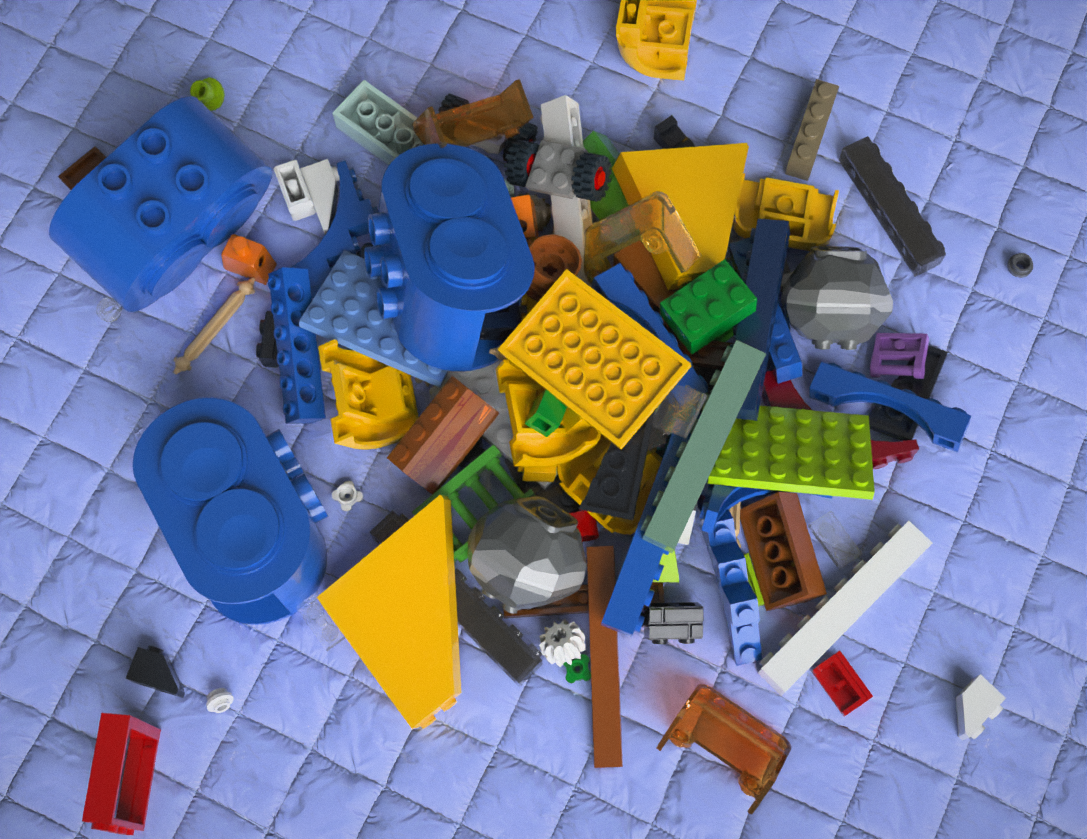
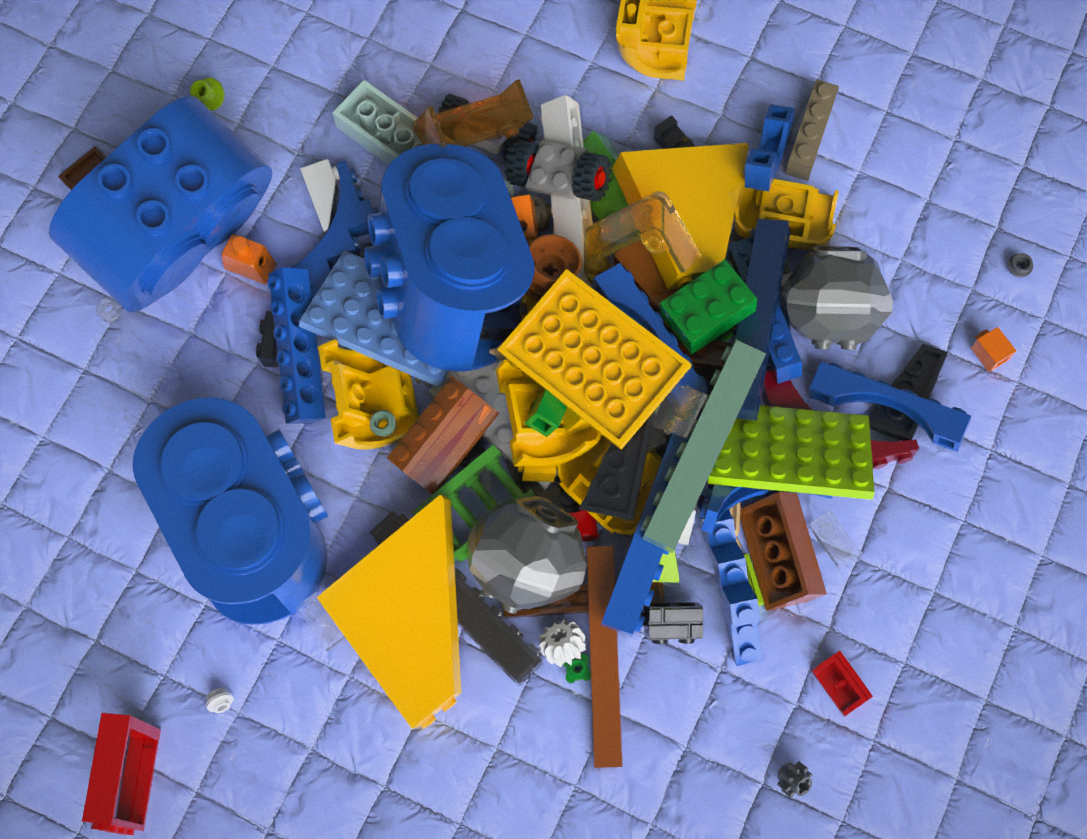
black slope [126,645,185,698] -> none
tan wheel [173,277,255,375] -> none
white brick [273,160,316,221] -> none
white plate [332,481,363,511] -> none
clear orange windscreen [656,684,791,815] -> none
white brick [758,521,933,696] -> none
clear smoke brick [839,136,946,277] -> none
medium lavender plate [870,333,929,379] -> none
white slope [955,674,1006,741] -> none
none -> sand green plate [370,410,396,437]
none -> blue arch [745,104,794,191]
none -> dark grey gear [777,761,813,798]
none -> orange brick [971,327,1017,372]

